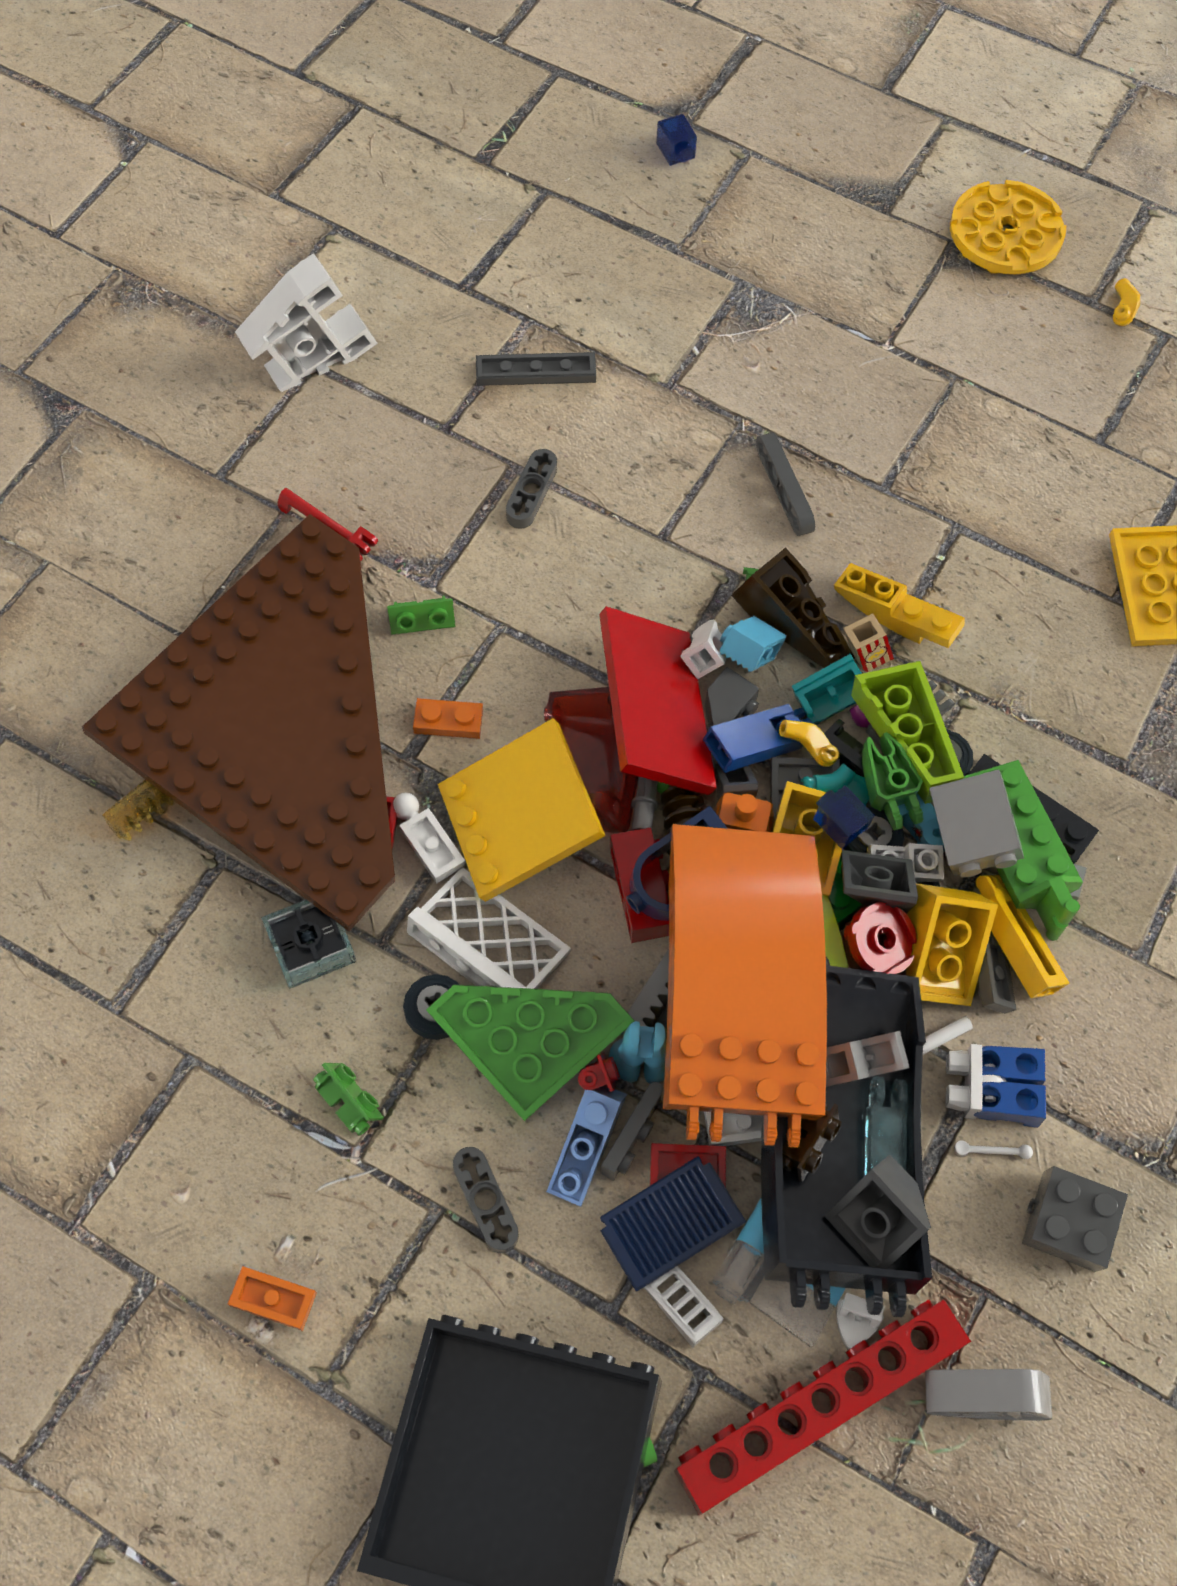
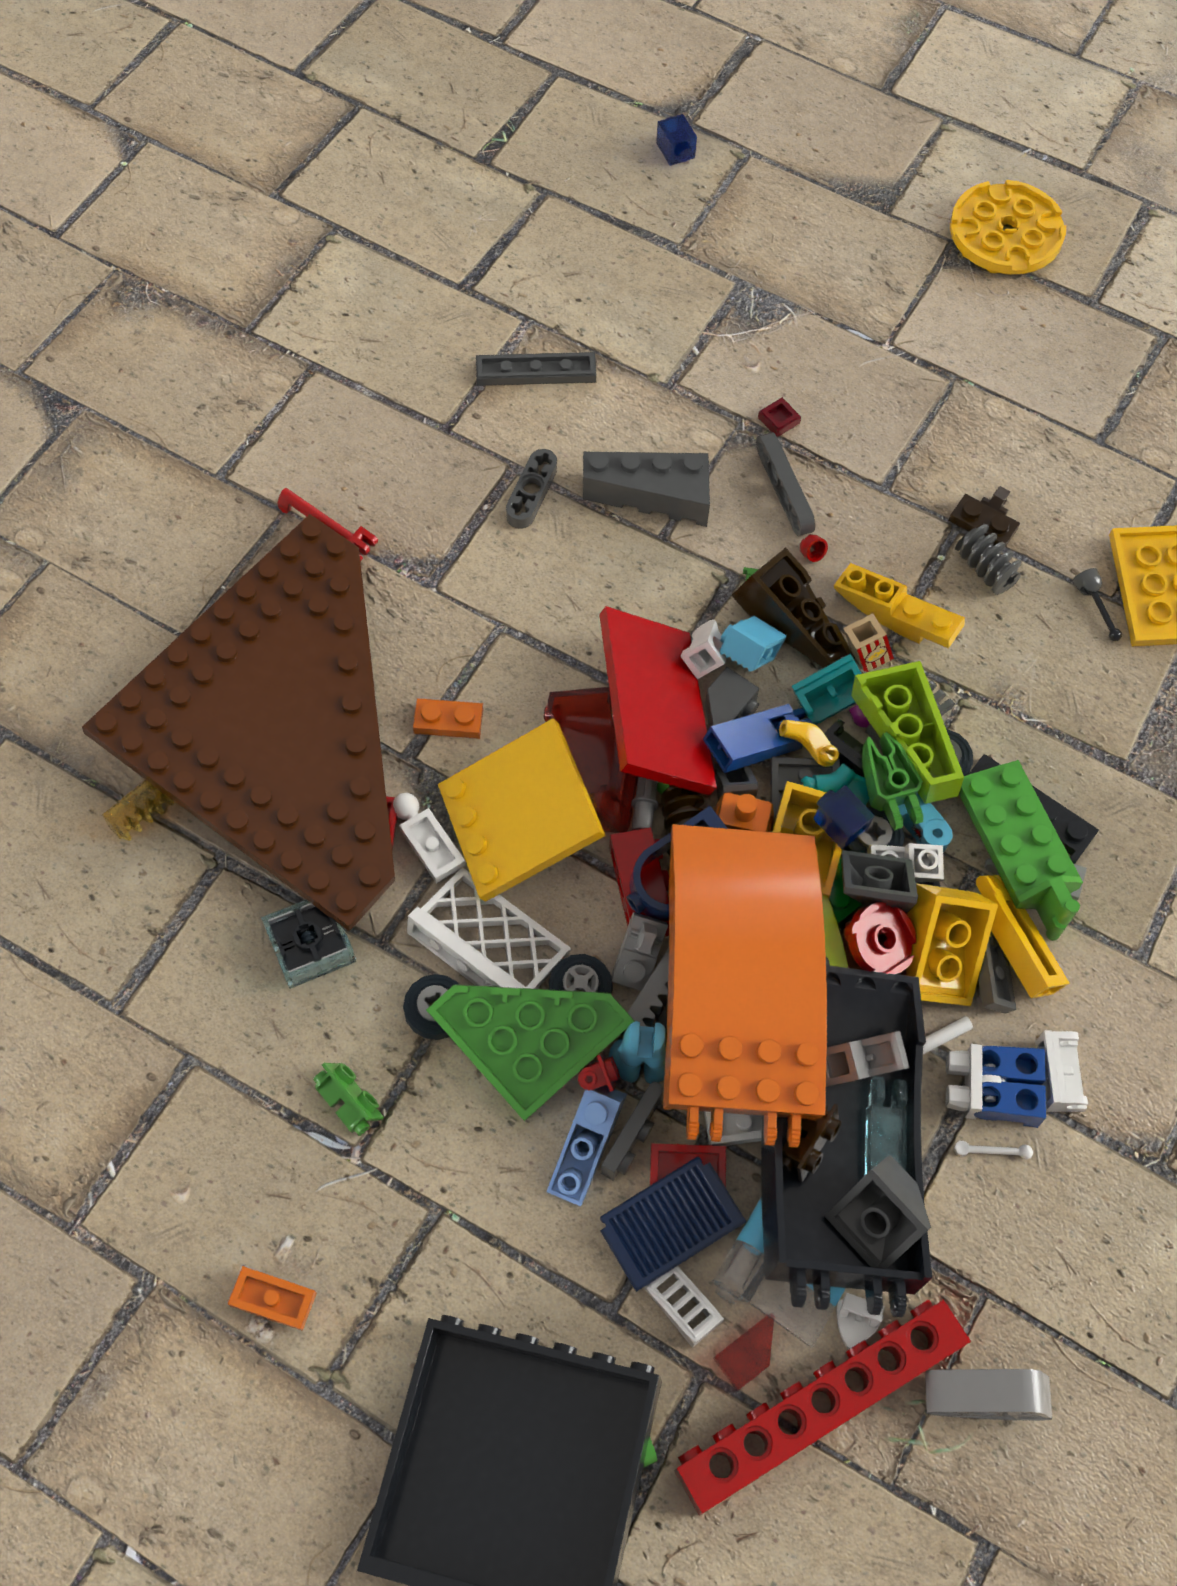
white wedge [235,253,378,392] -> none
bright green hinge [387,596,456,635] -> none
dark grey beam [453,1147,519,1253] -> none
light grey brick [930,769,1024,877] -> none
dark grey brick [1022,1166,1128,1272] -> none
yellow arm [1113,278,1141,326] -> none
none -> wheel [549,954,613,994]
none -> dark grey wedge [583,451,710,527]
none -> light grey hinge [611,912,668,991]
none -> clear red tile [713,1313,774,1392]
none -> dark red tile [758,397,801,437]
none -> red hinge [800,534,828,562]
none -> dark brown hinge [948,486,1020,550]
none -> dark grey piece [954,524,1022,595]
none -> white hinge [1035,1030,1088,1112]
none -> hinge [1073,568,1122,641]

